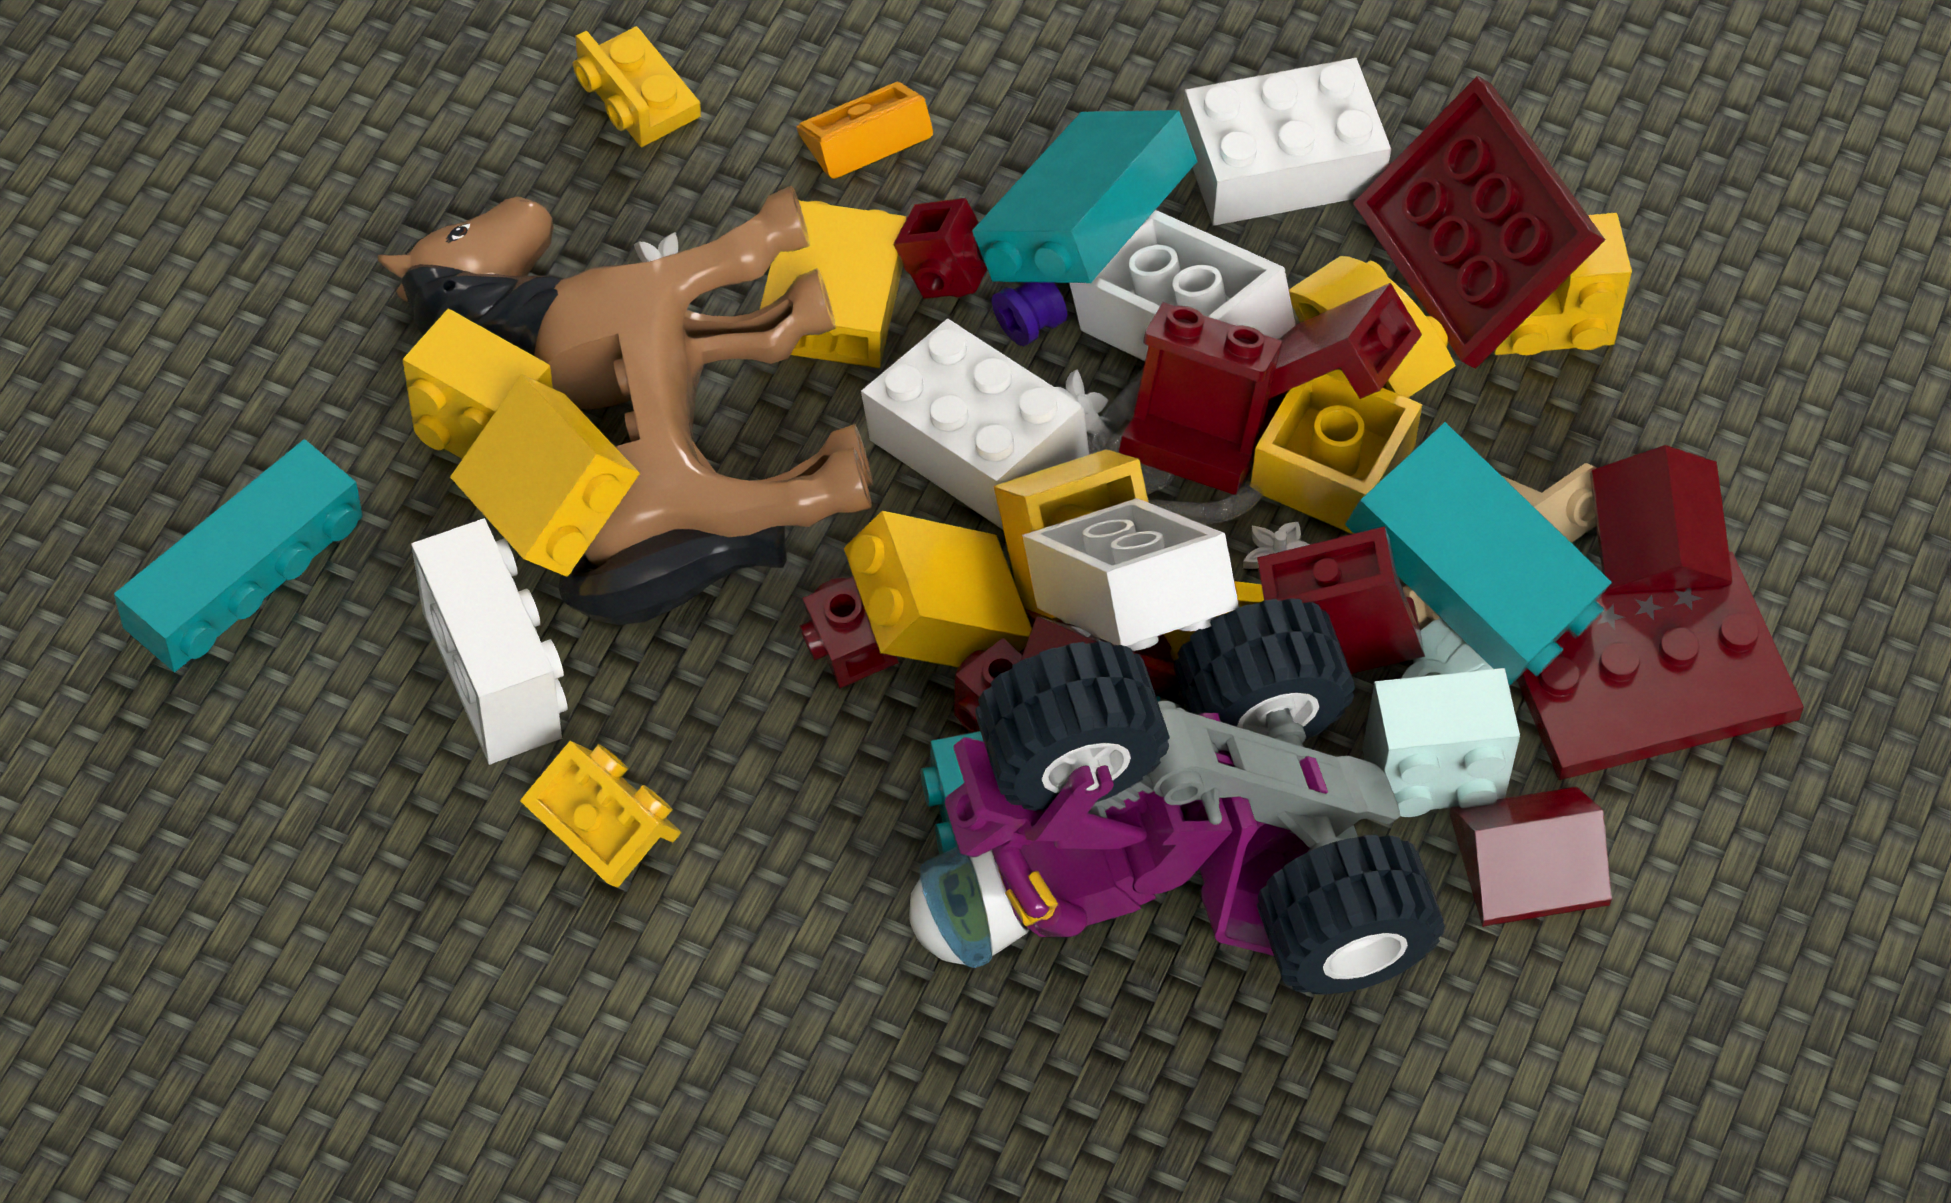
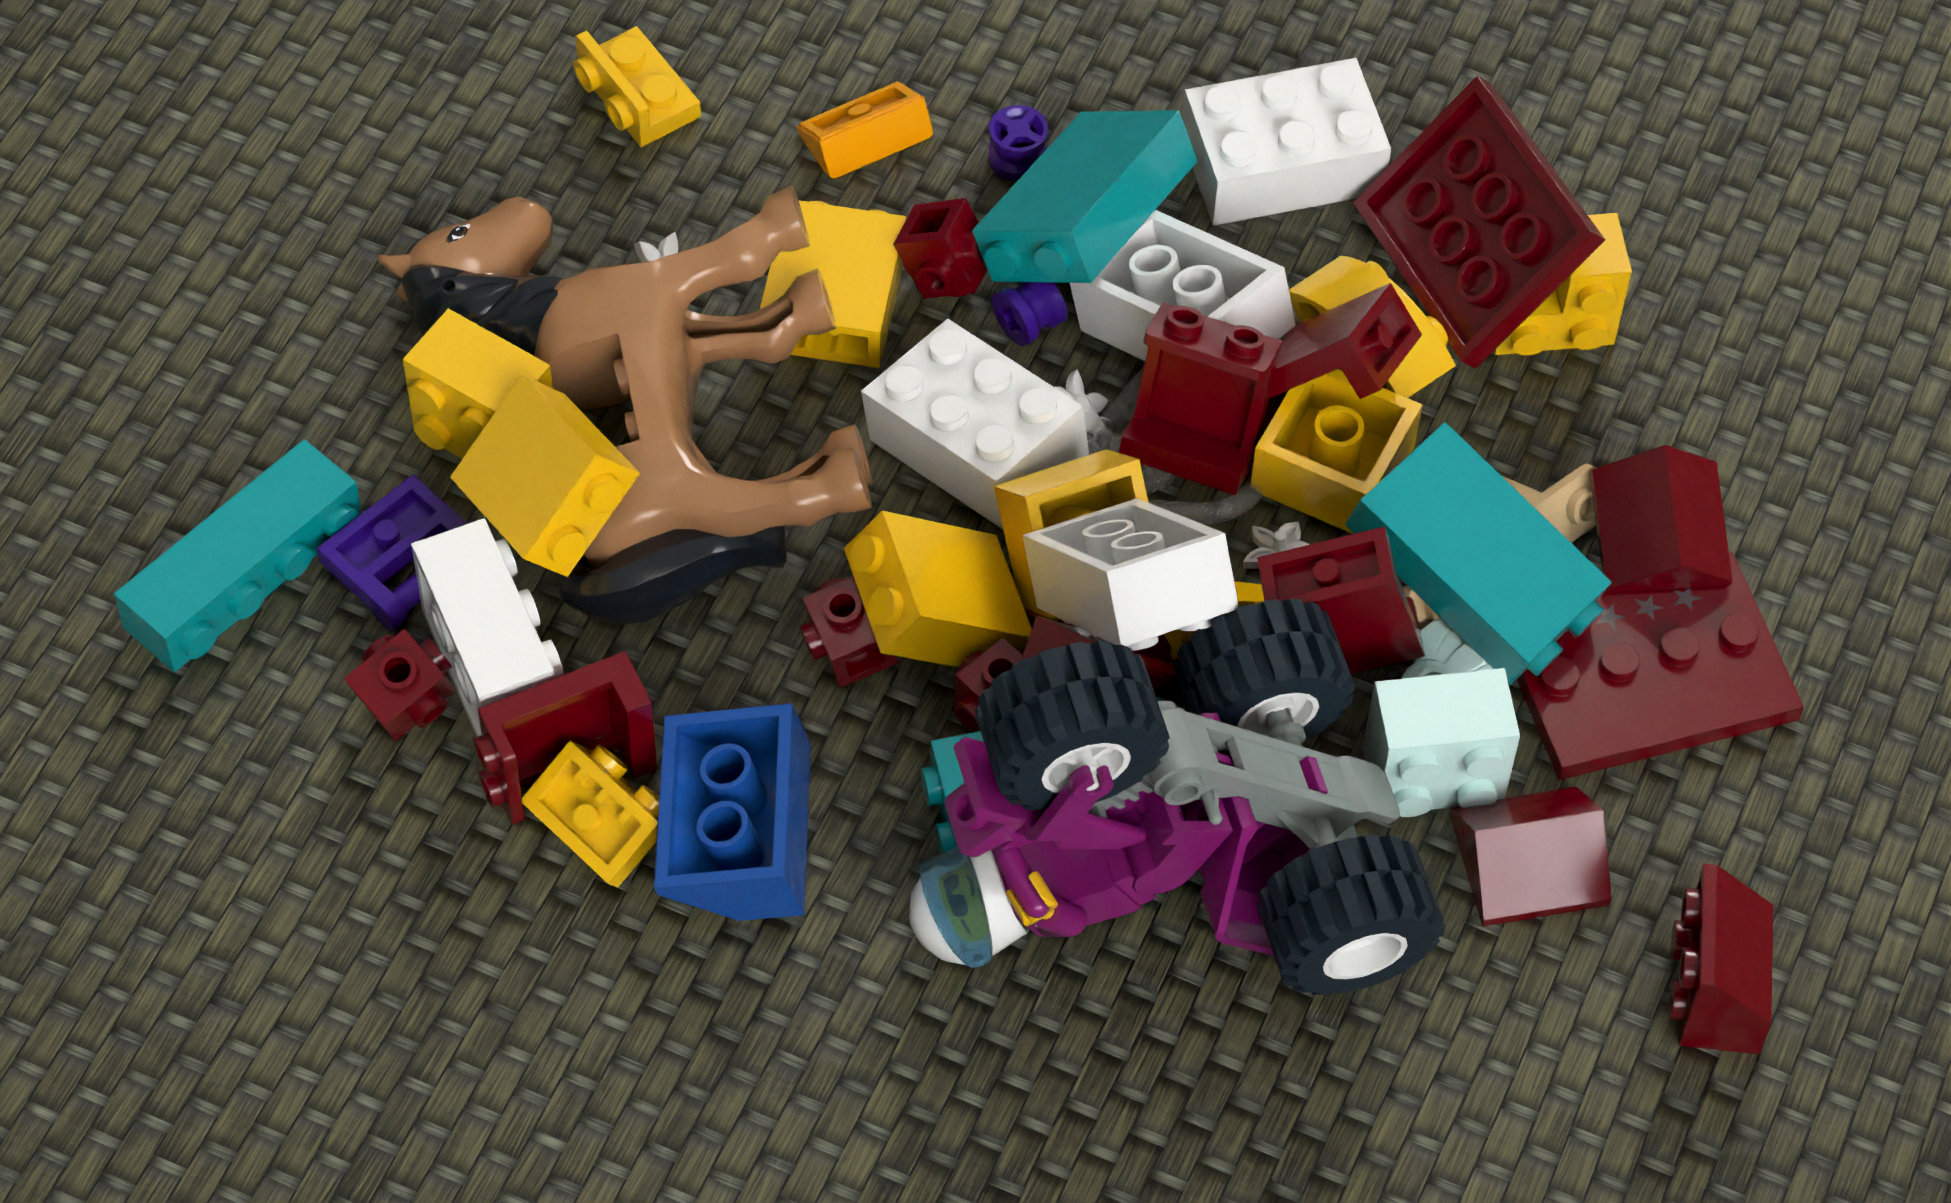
none -> dark purple plate [317,475,468,631]
none -> dark red brick [344,628,455,742]
none -> dark red panel [473,651,657,825]
none -> blue slope [654,703,811,921]
none -> dark purple wheel [988,105,1048,181]
none -> dark red slope [1669,864,1773,1055]

